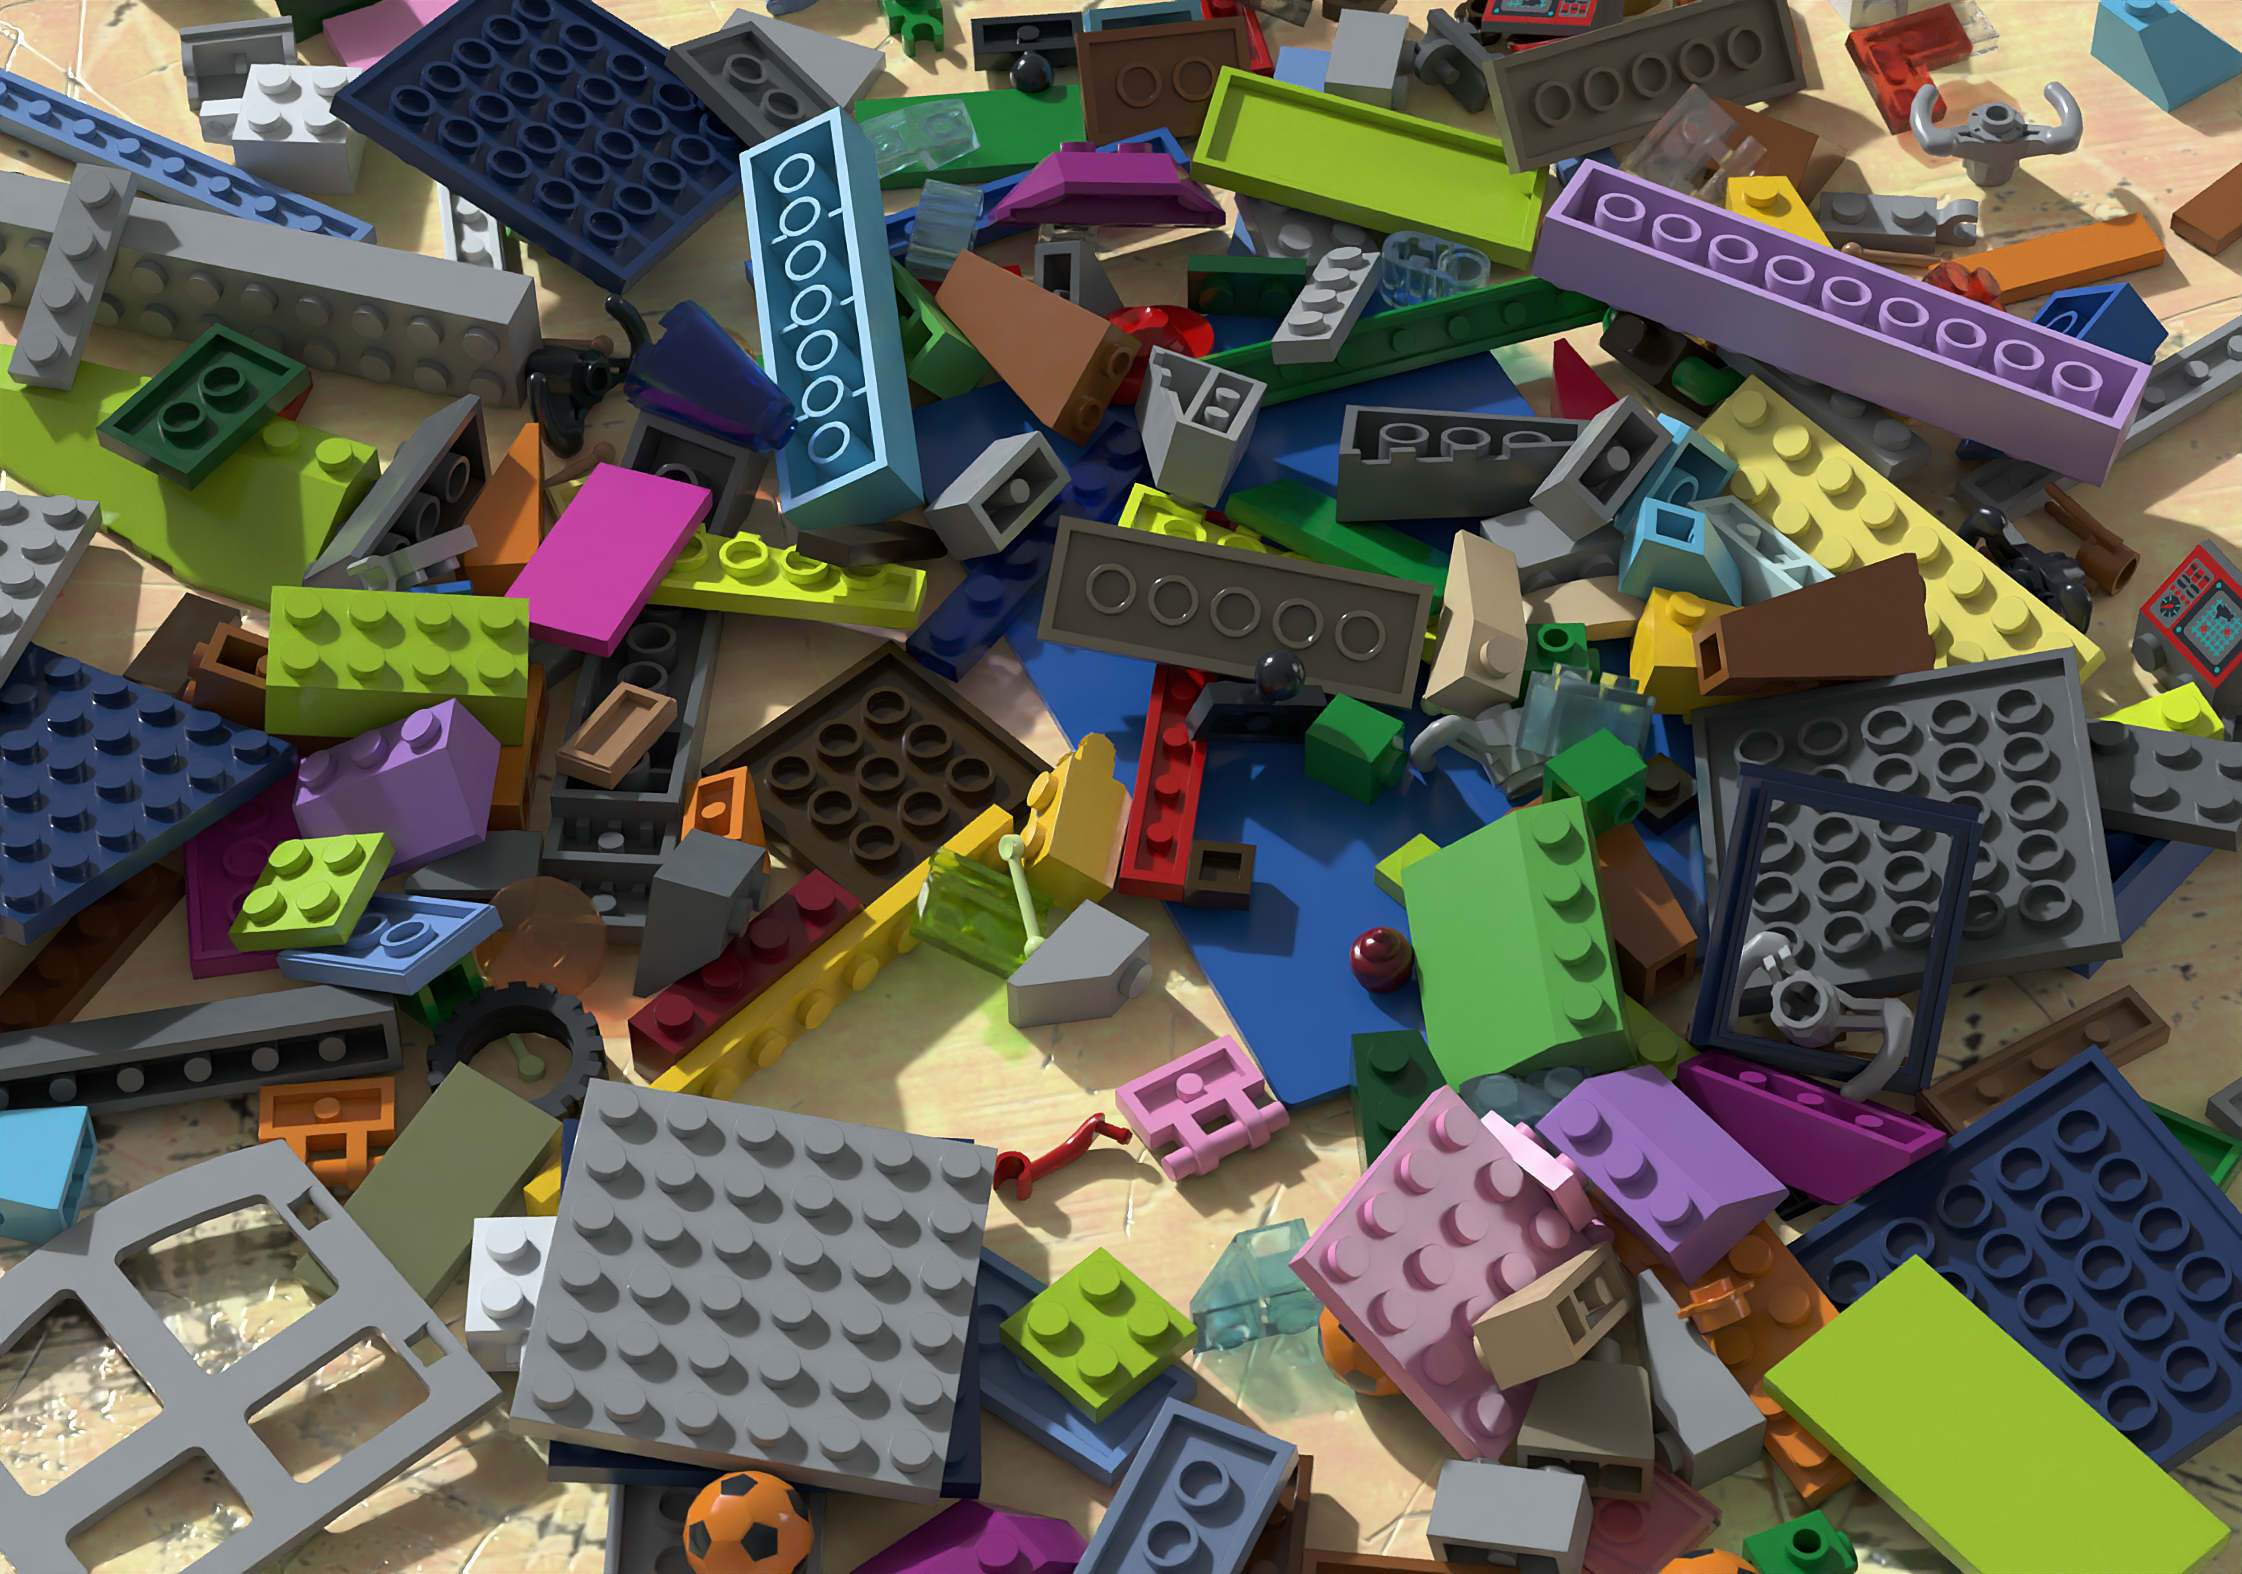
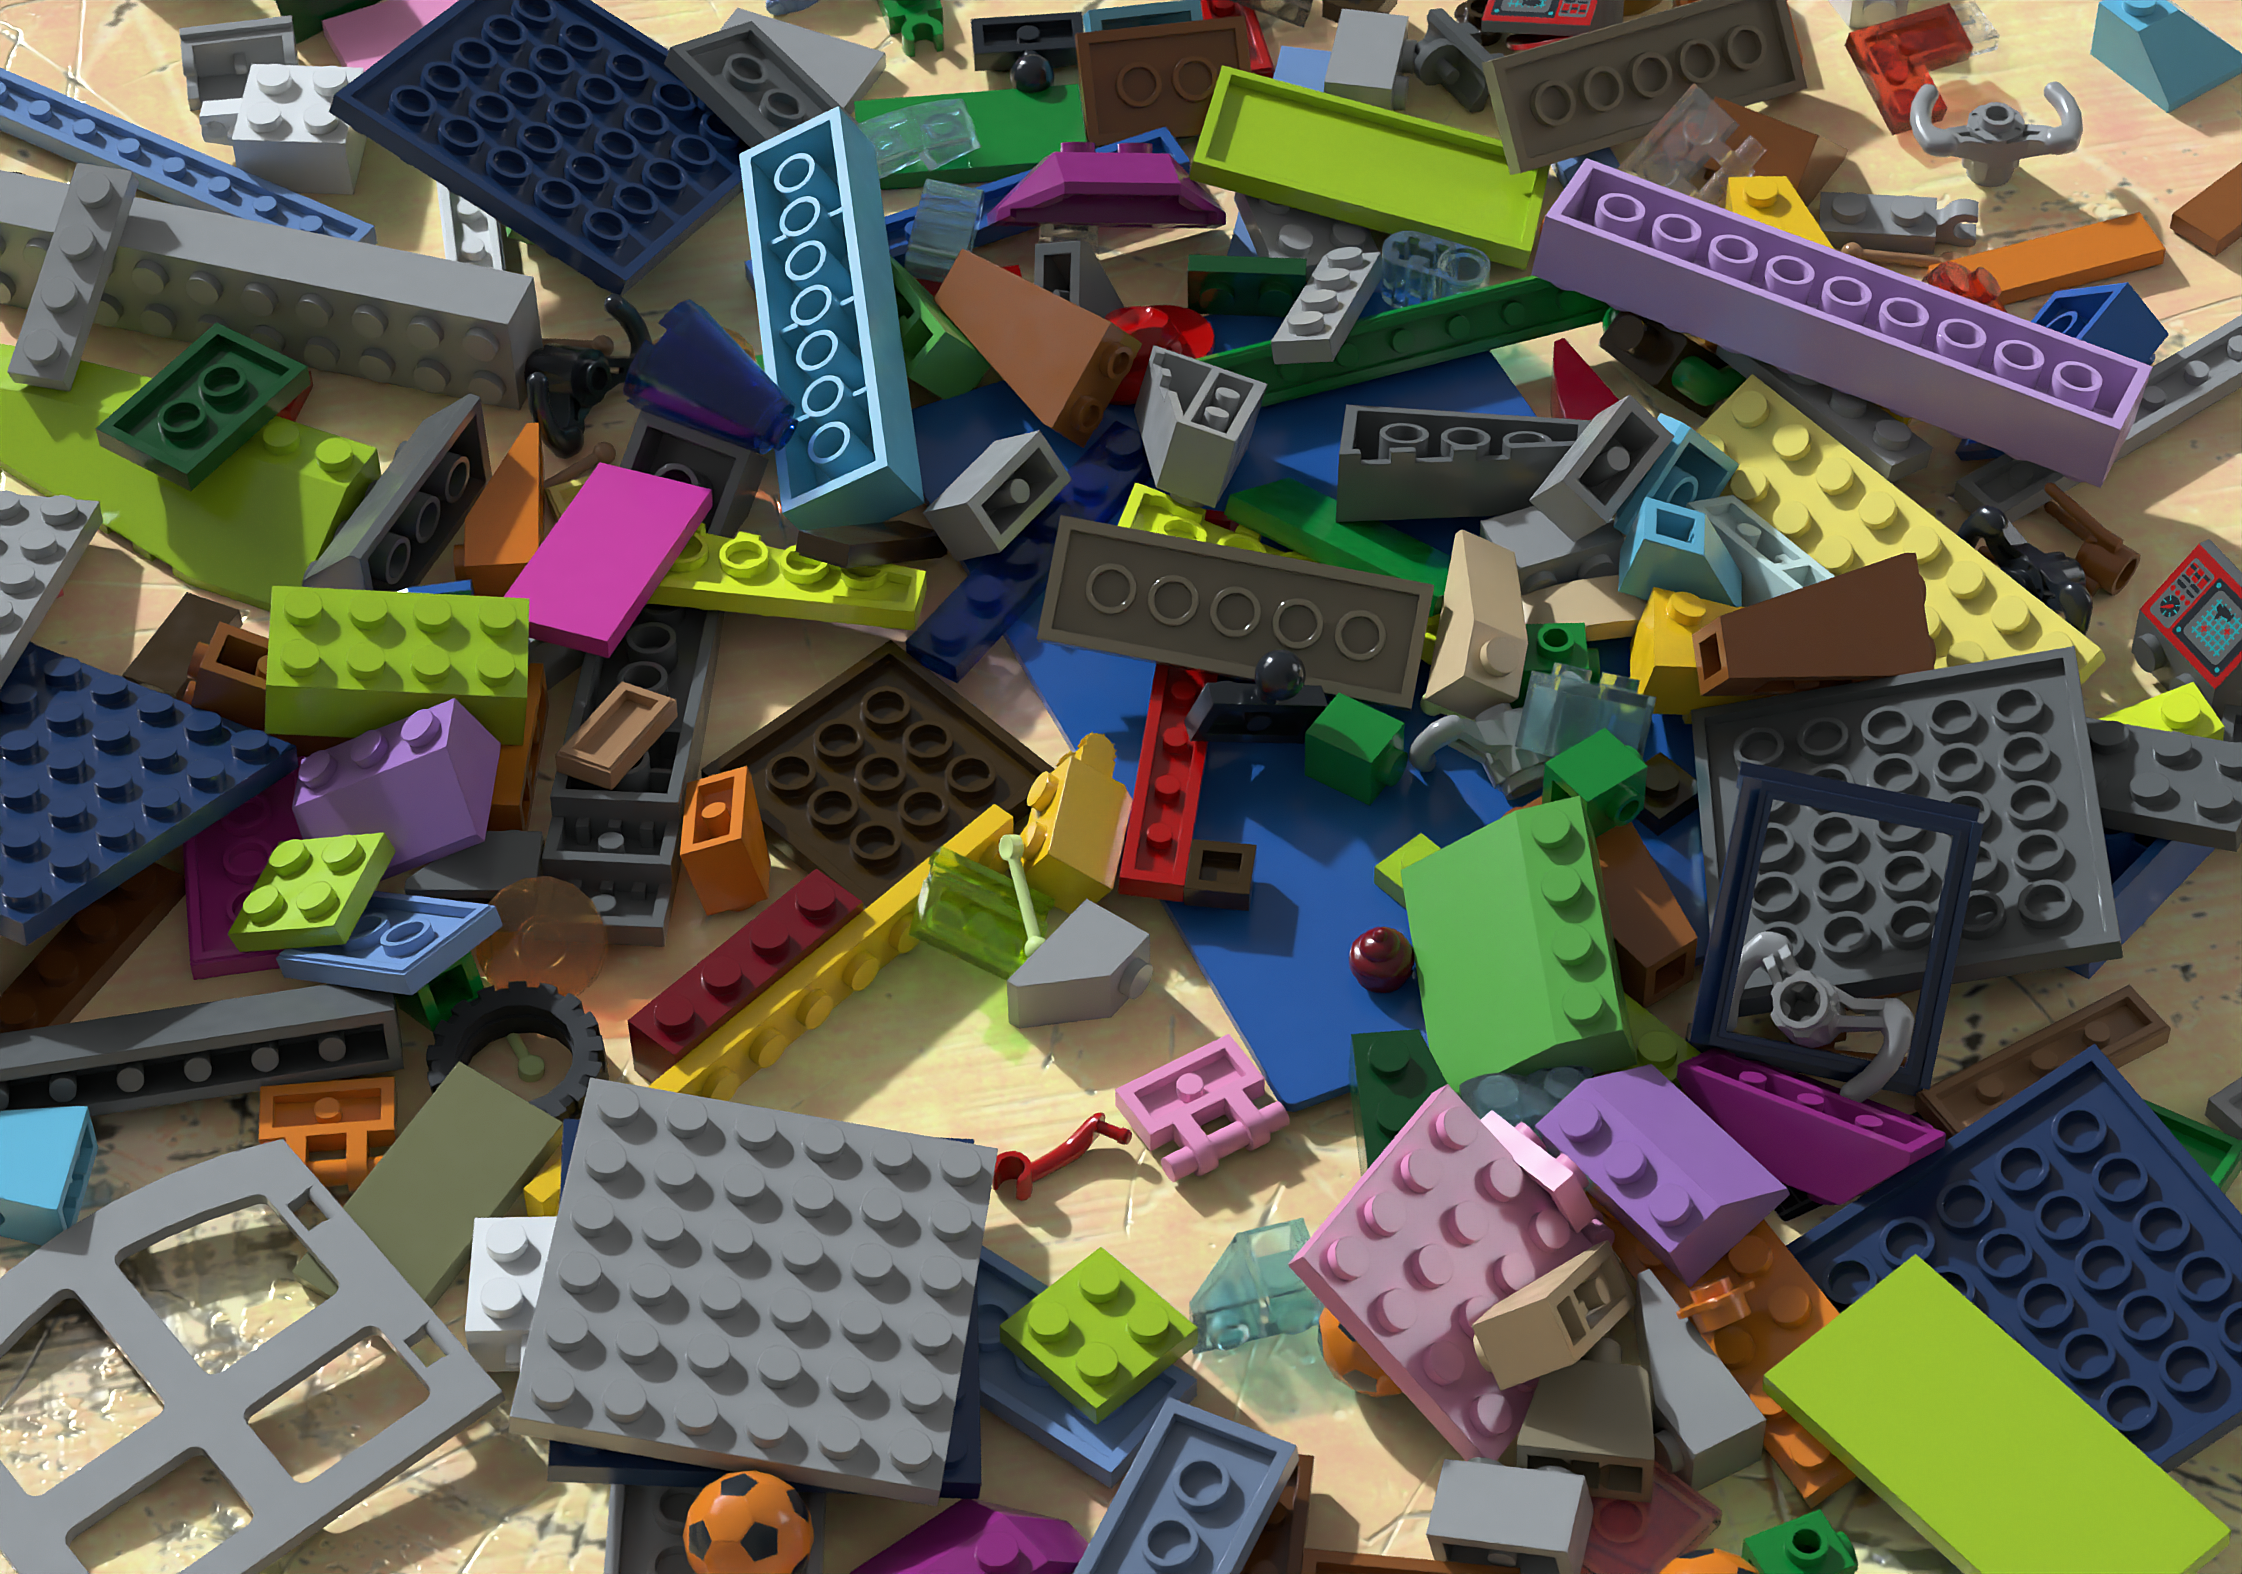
light grey plate [346,524,478,592] -> none
dark grey slope [633,828,771,999] -> none

